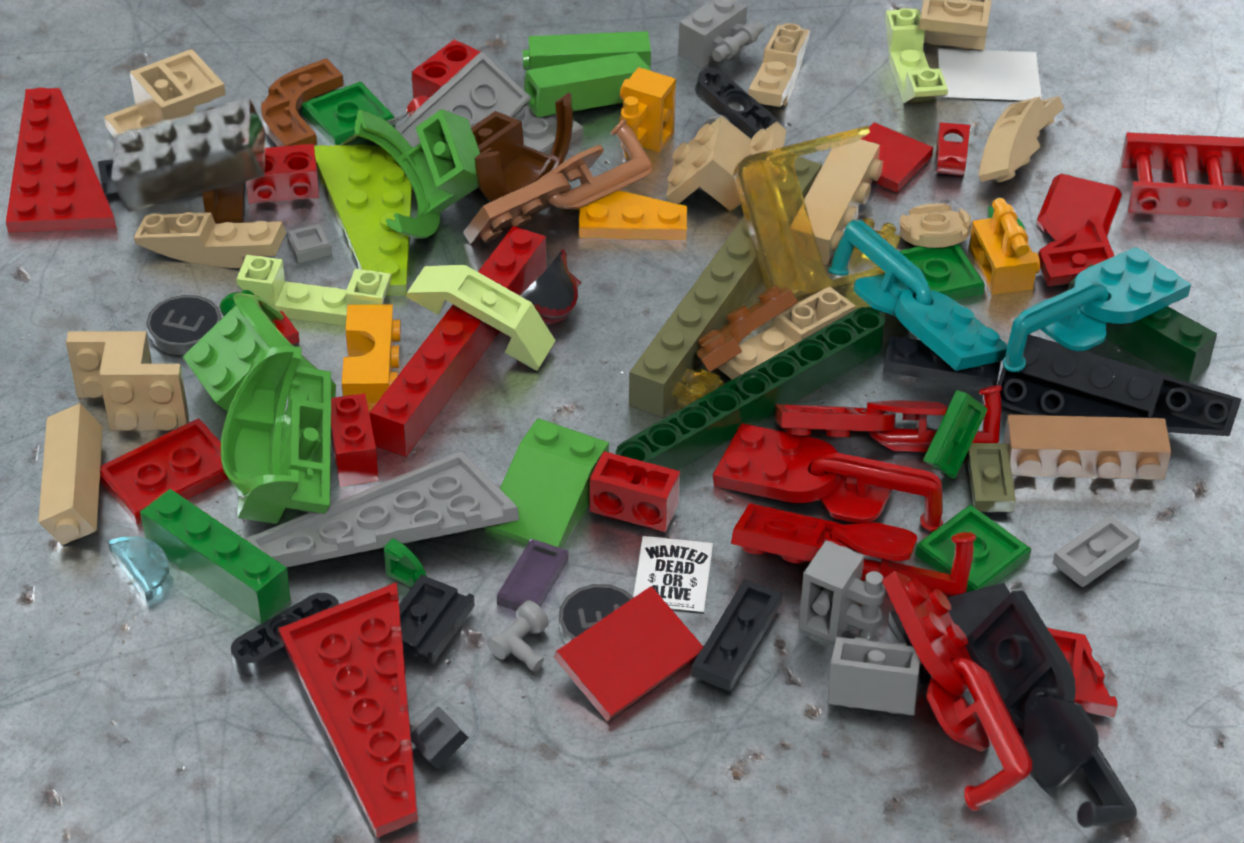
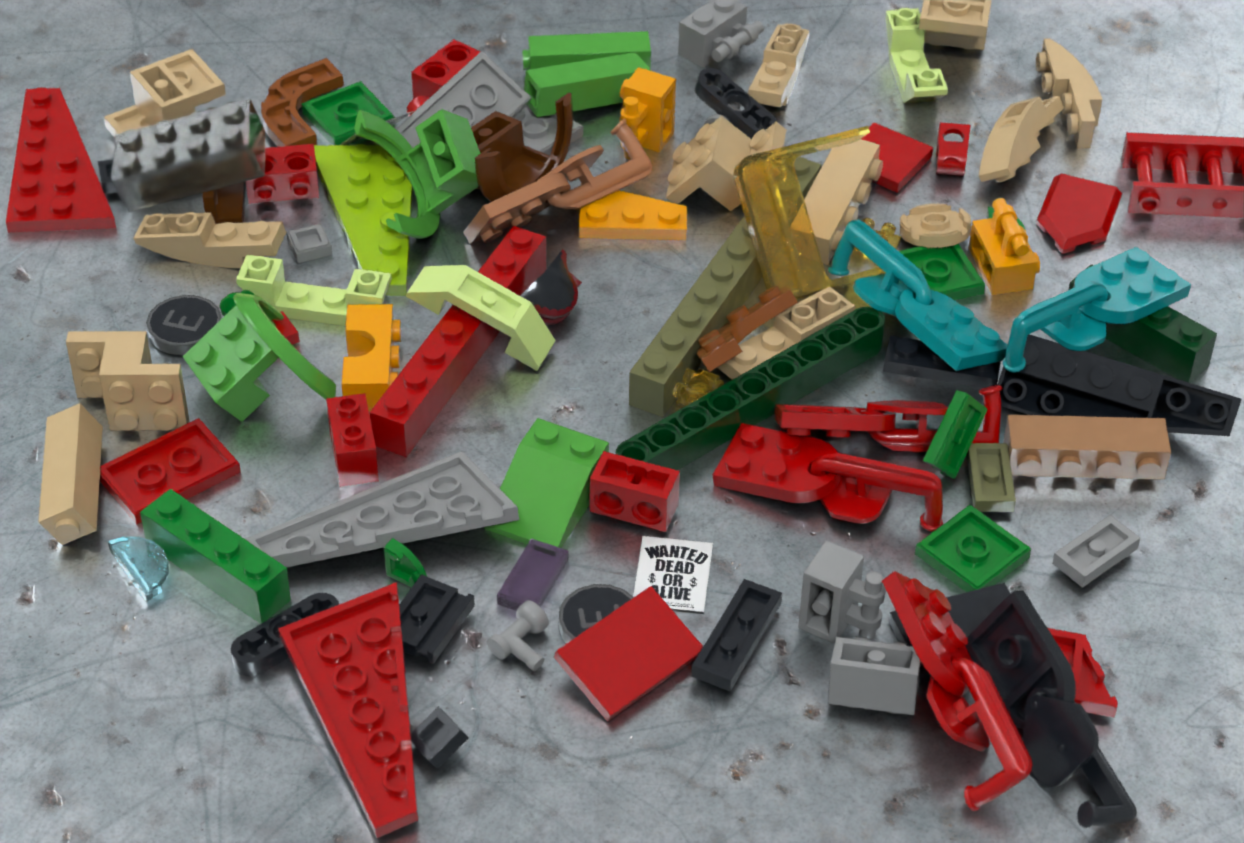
bright green piece [221,346,331,524] -> none
red plate [731,503,976,597] -> none
white sticker [938,48,1042,101] -> none
red wing [1038,215,1115,287] -> none
none -> tan slope [1036,38,1103,148]

